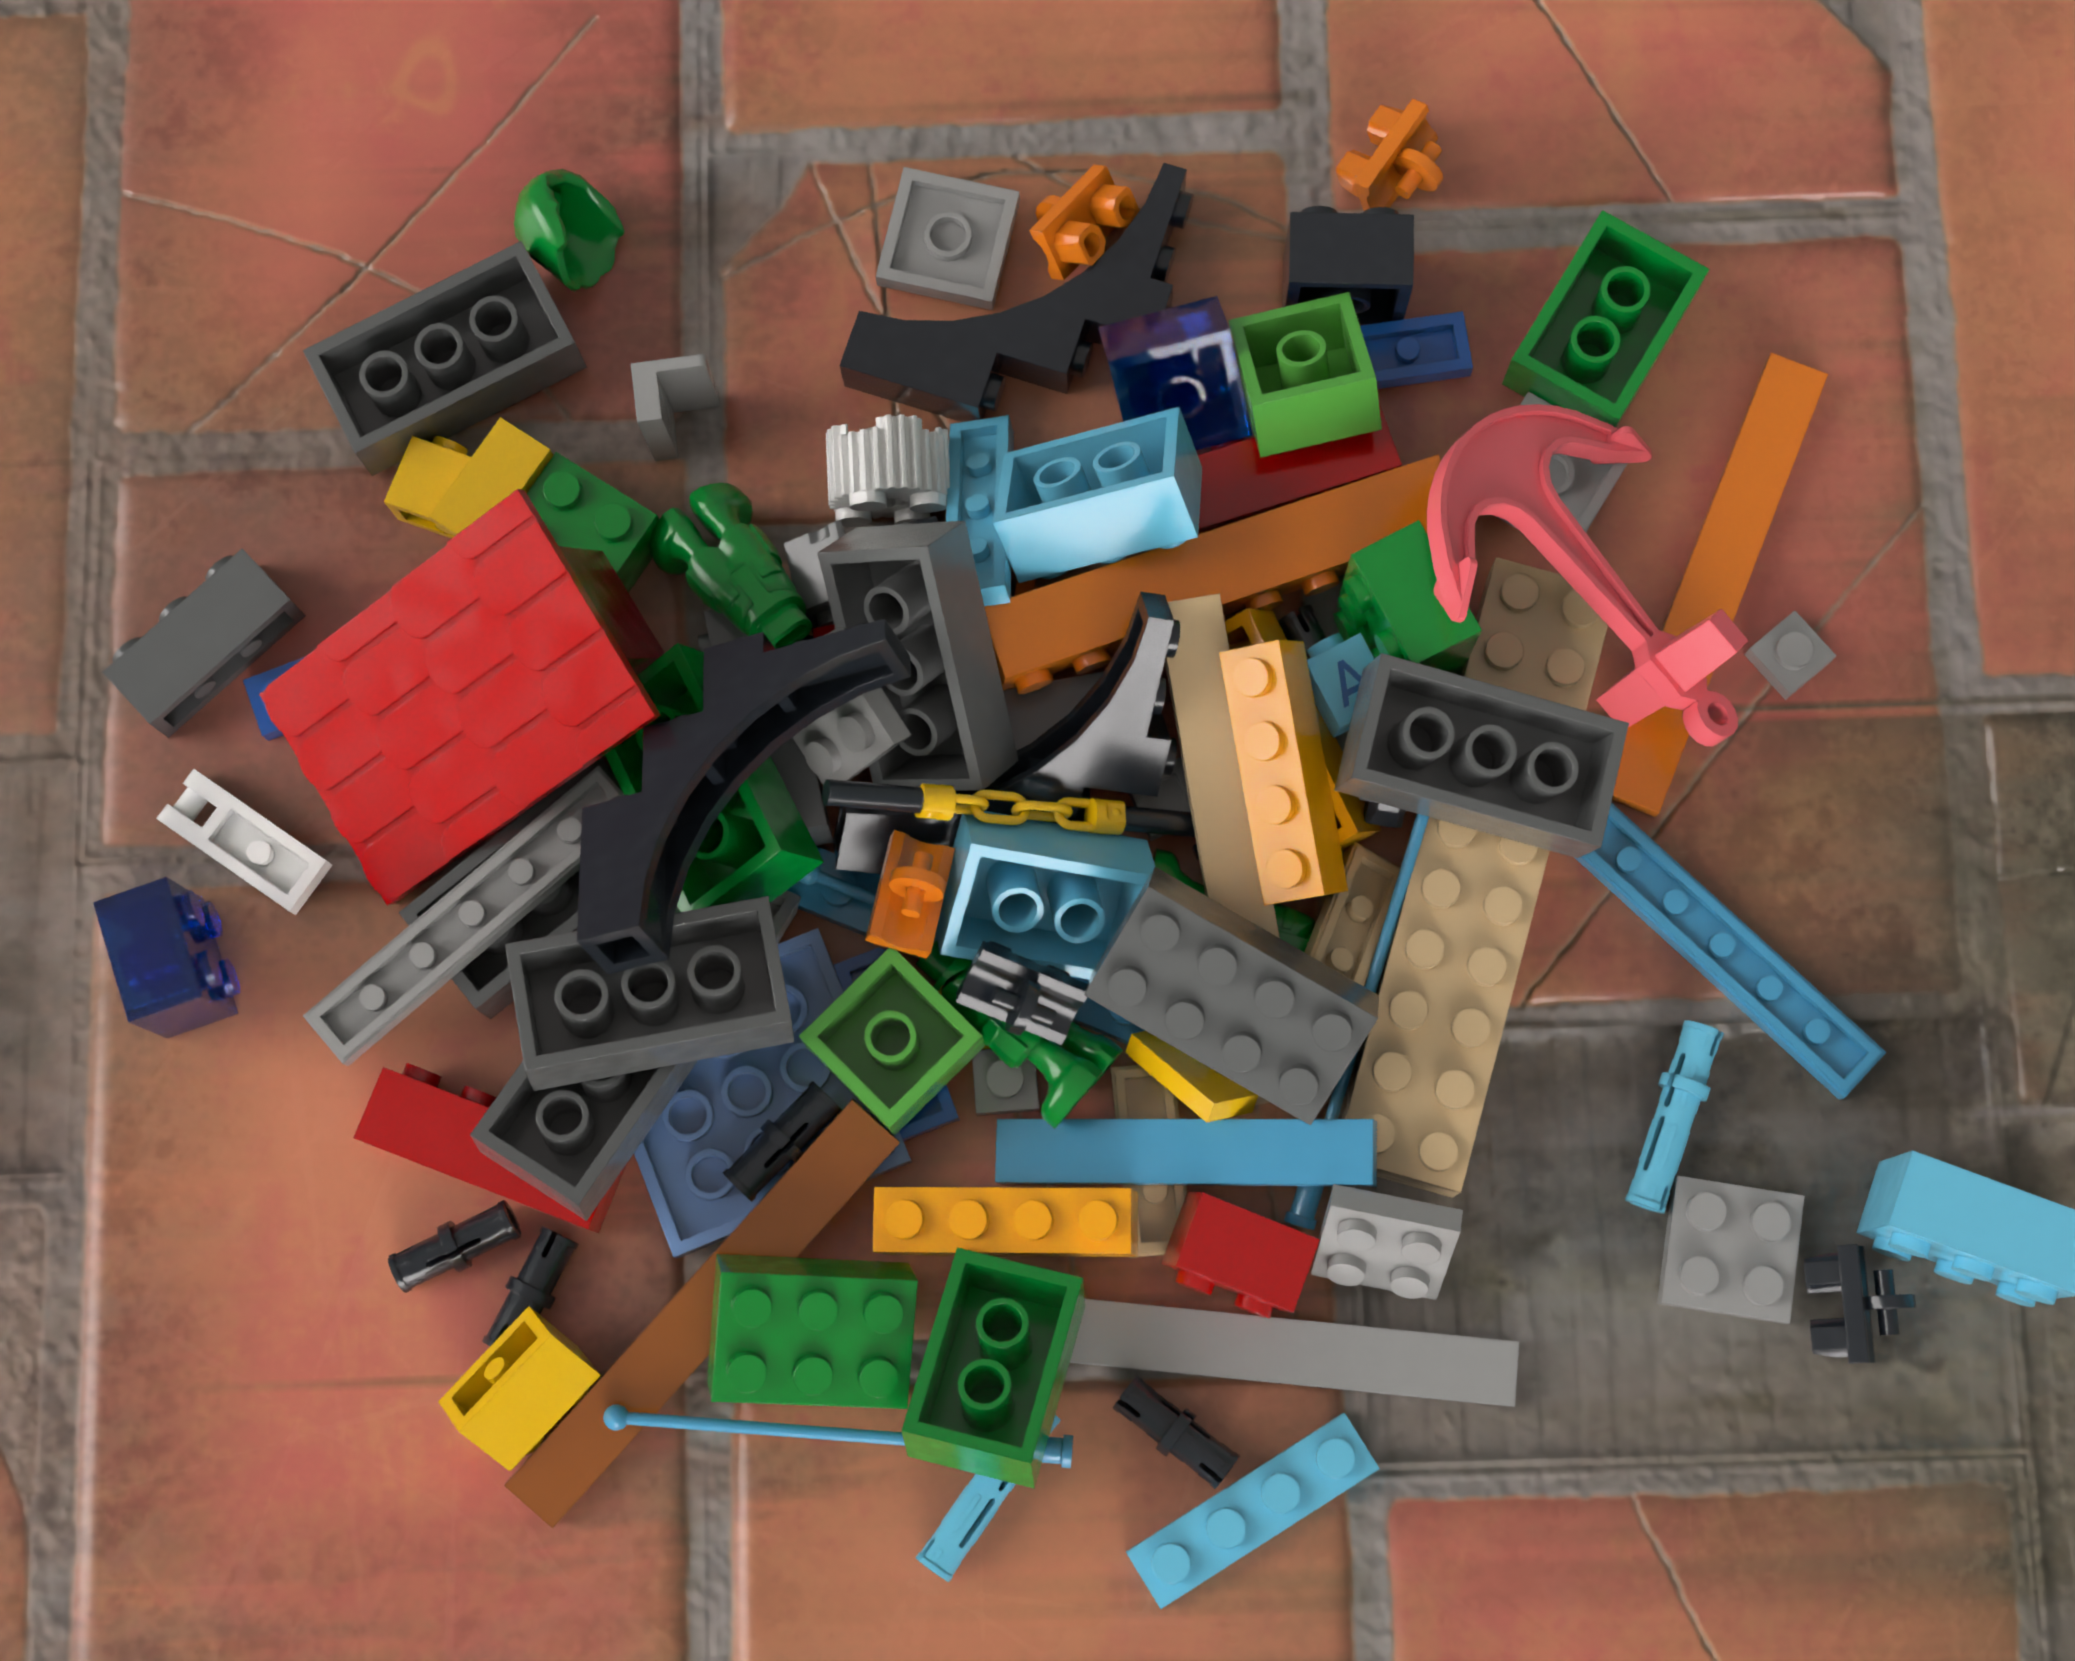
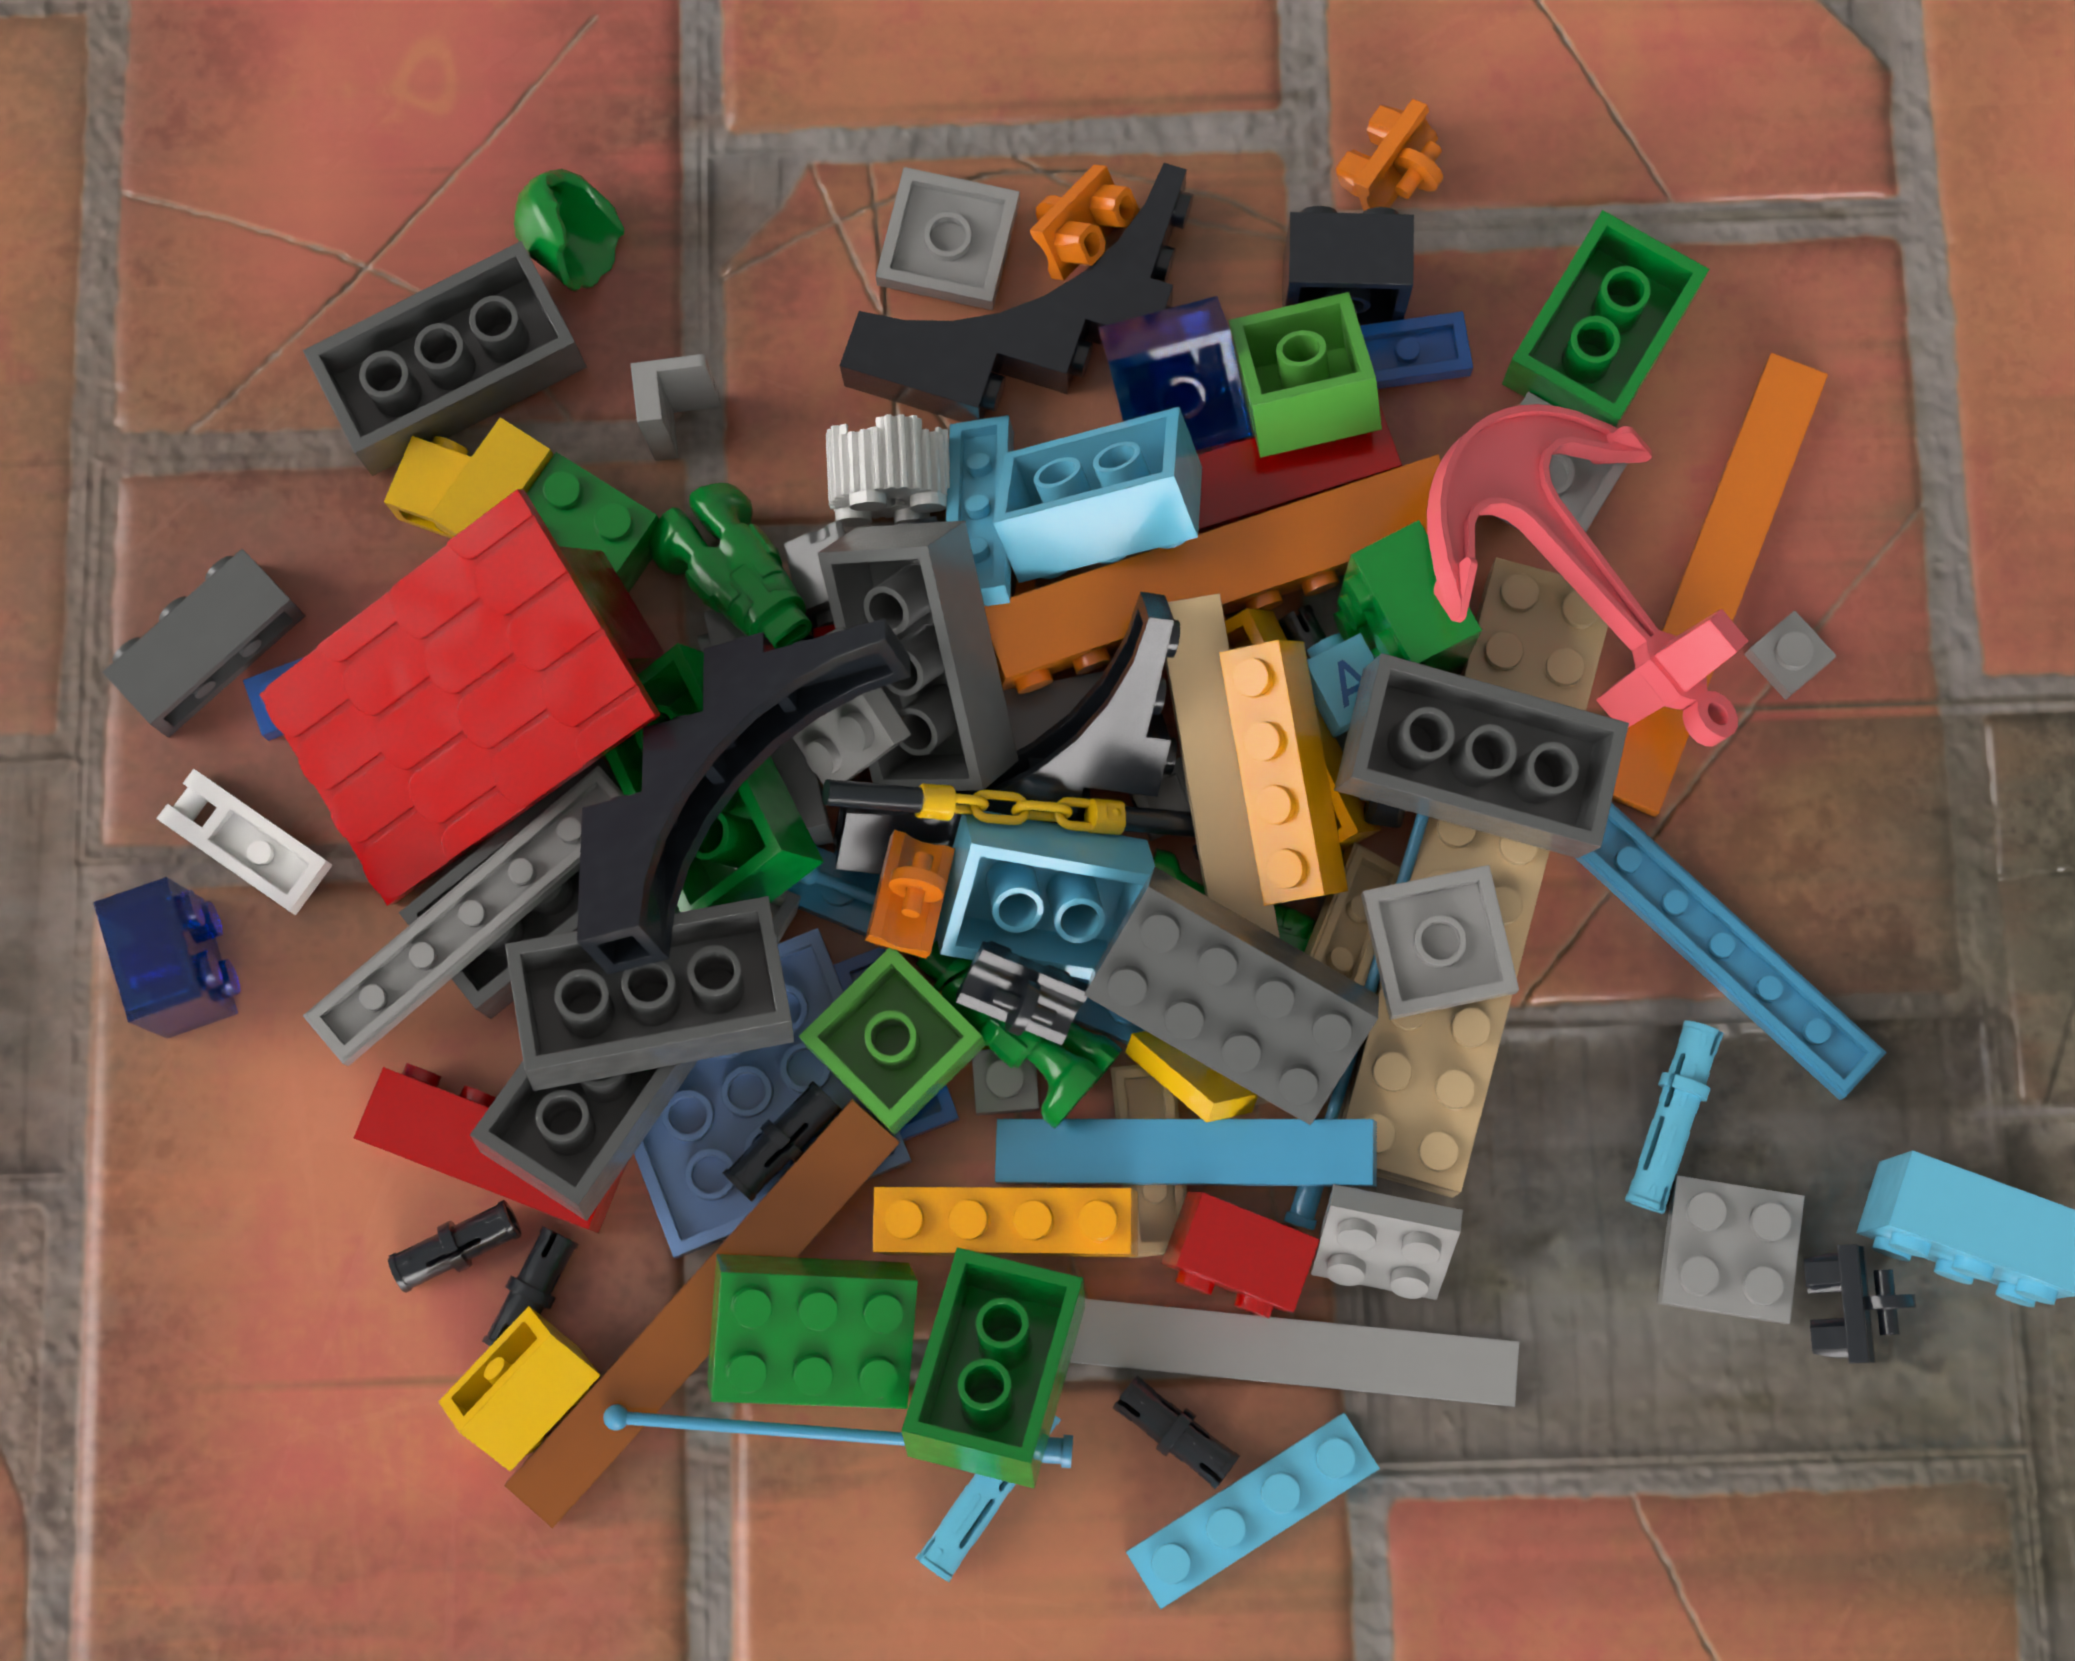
none -> light grey plate [1361,865,1519,1020]

